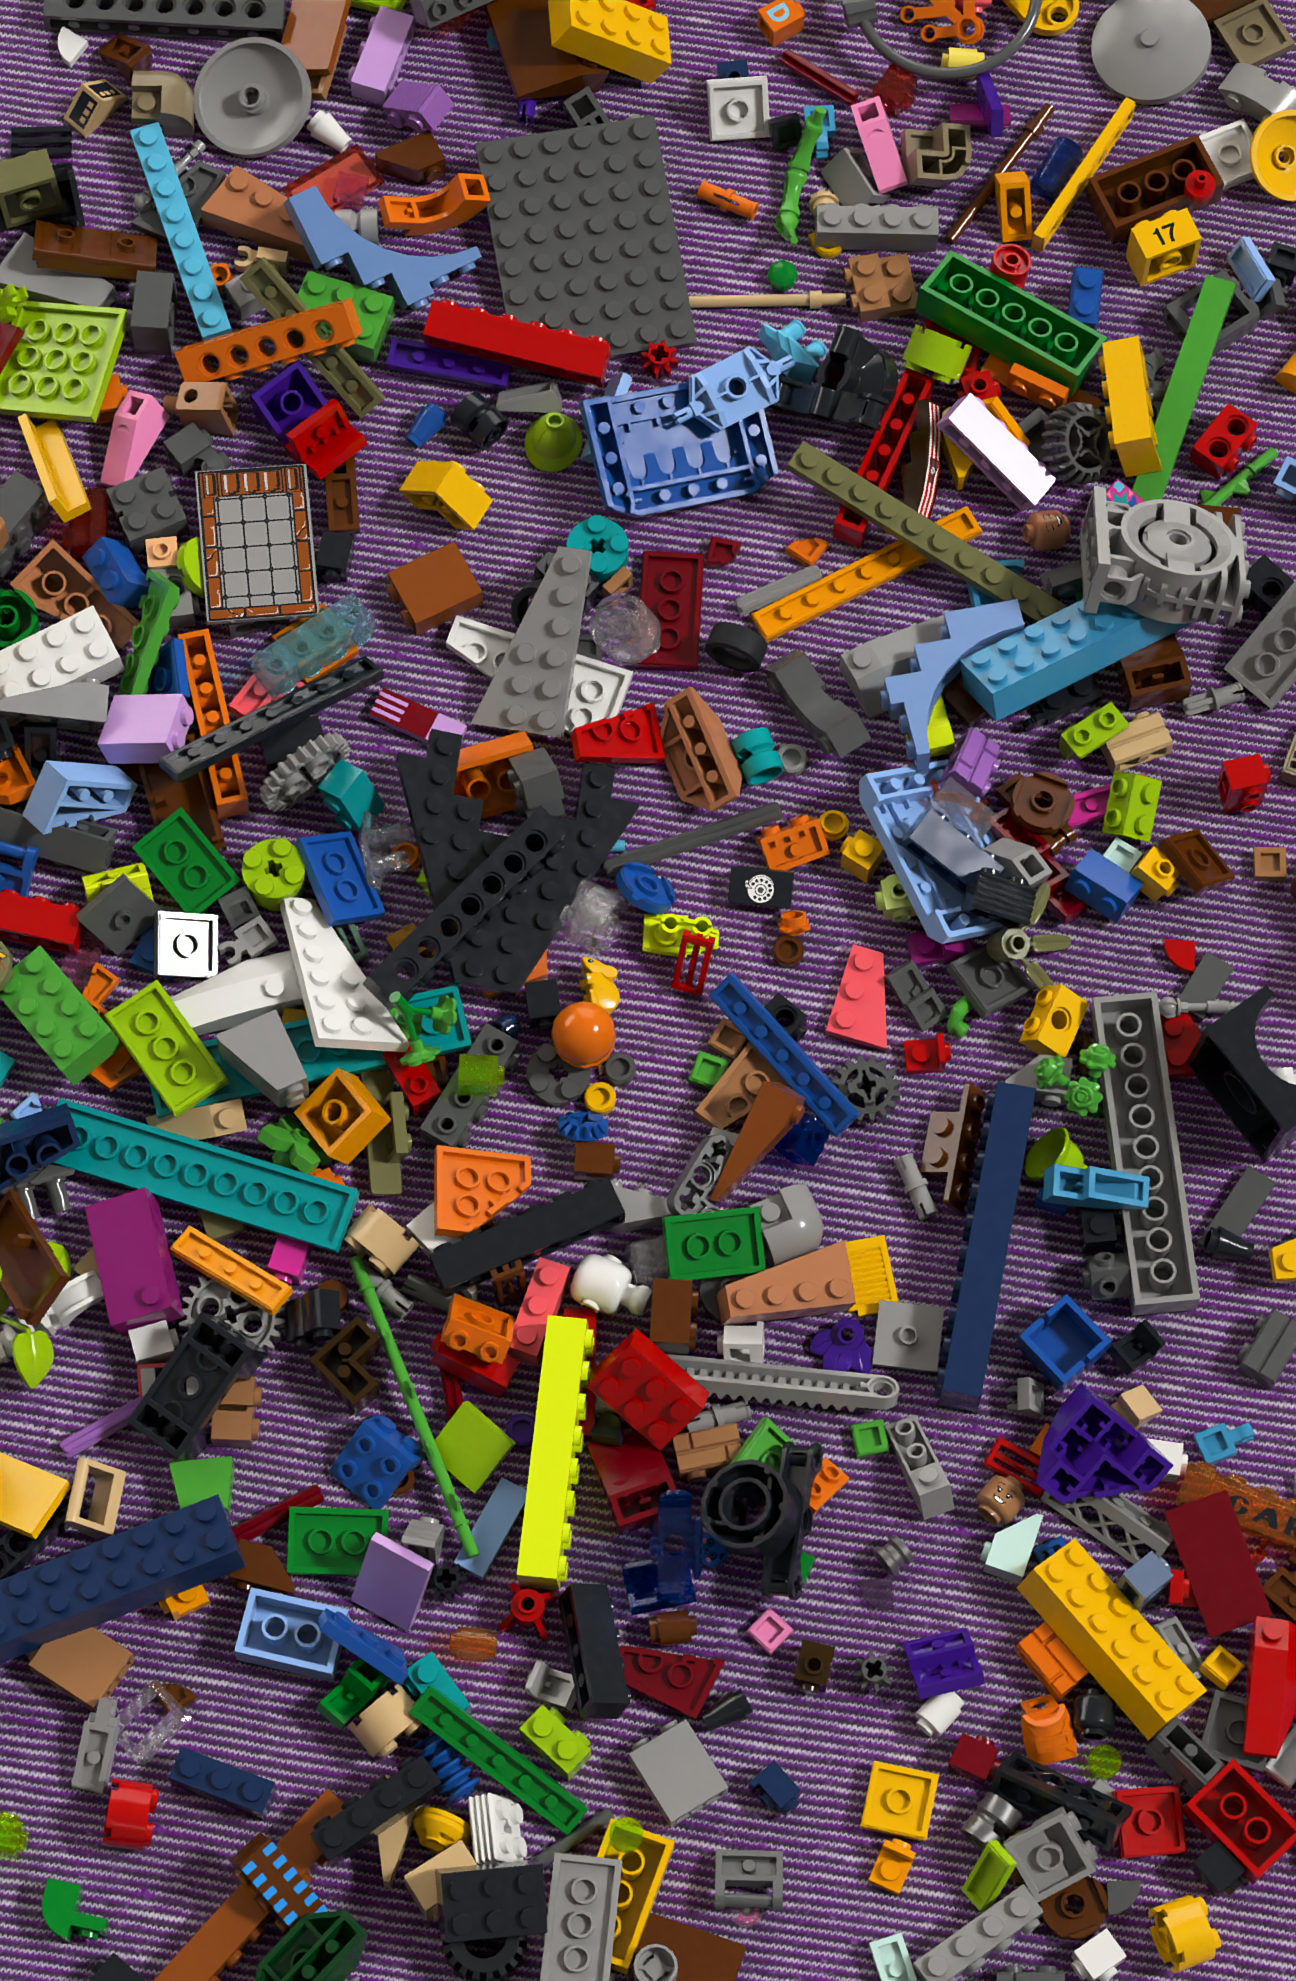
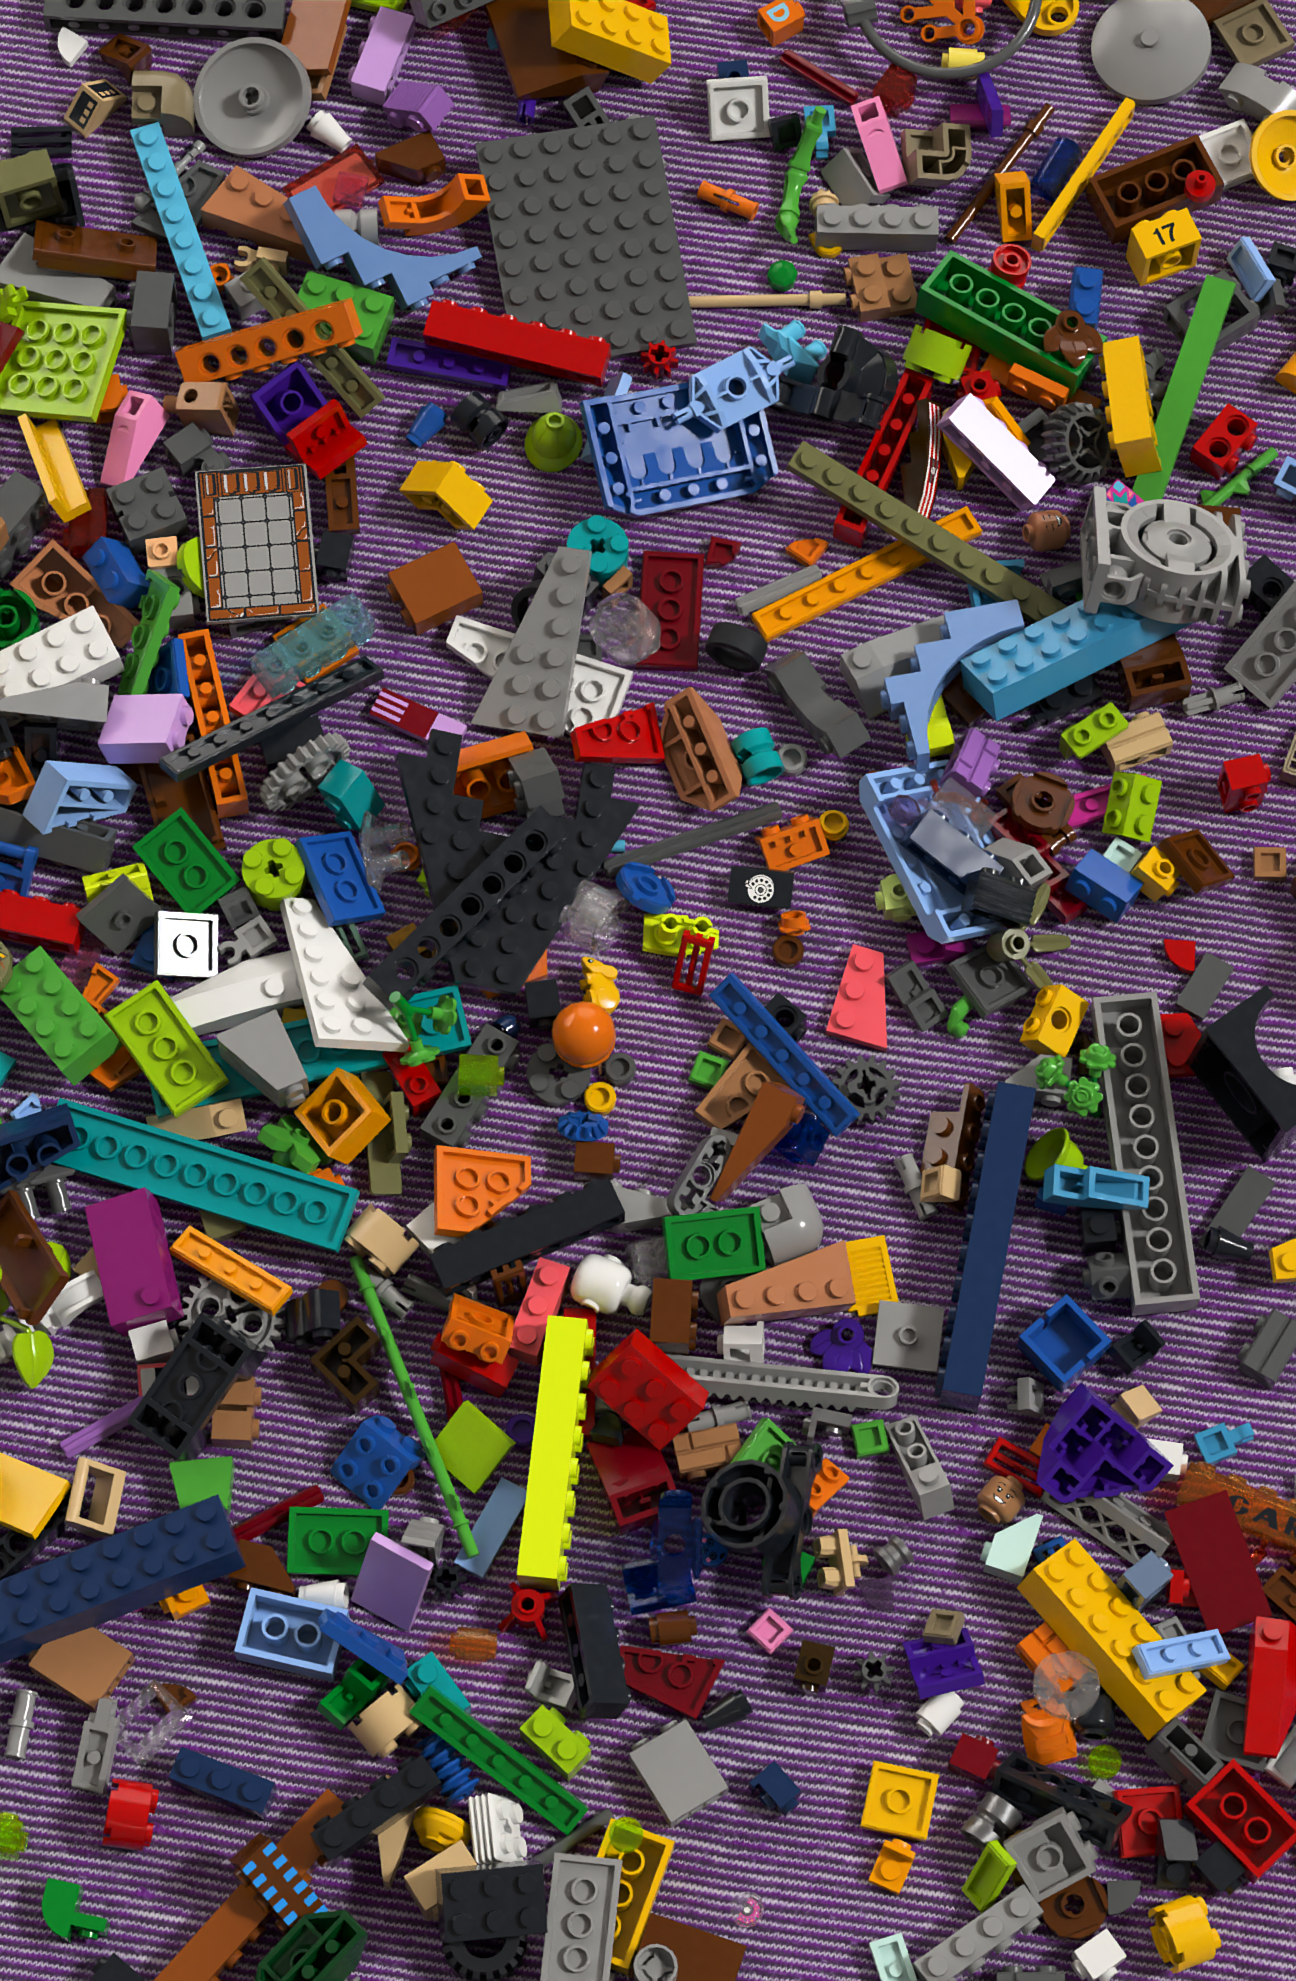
dark pink brick [267,1235,312,1286] -> none
dark grey plate [714,1849,783,1912] -> none
yellow brick [839,829,885,883] -> none
red bracket [903,1033,951,1075] -> none
light grey piece [1159,997,1243,1018] -> none
none -> light grey pin [4,1689,38,1759]
none -> white cone [298,1579,349,1609]
none -> flat silver bracket [801,1407,852,1446]
none -> tan hips [812,1529,869,1596]
none -> clear purple tile [887,795,921,826]
none -> tan slope [920,1164,962,1202]
none -> dark tan tile [922,1609,965,1645]
none -> clear plate [1033,1651,1100,1721]
none -> reddish brown plate [1043,310,1103,368]
none -> light blue tile [1131,1629,1231,1680]
none -> black slope [1153,1818,1199,1888]

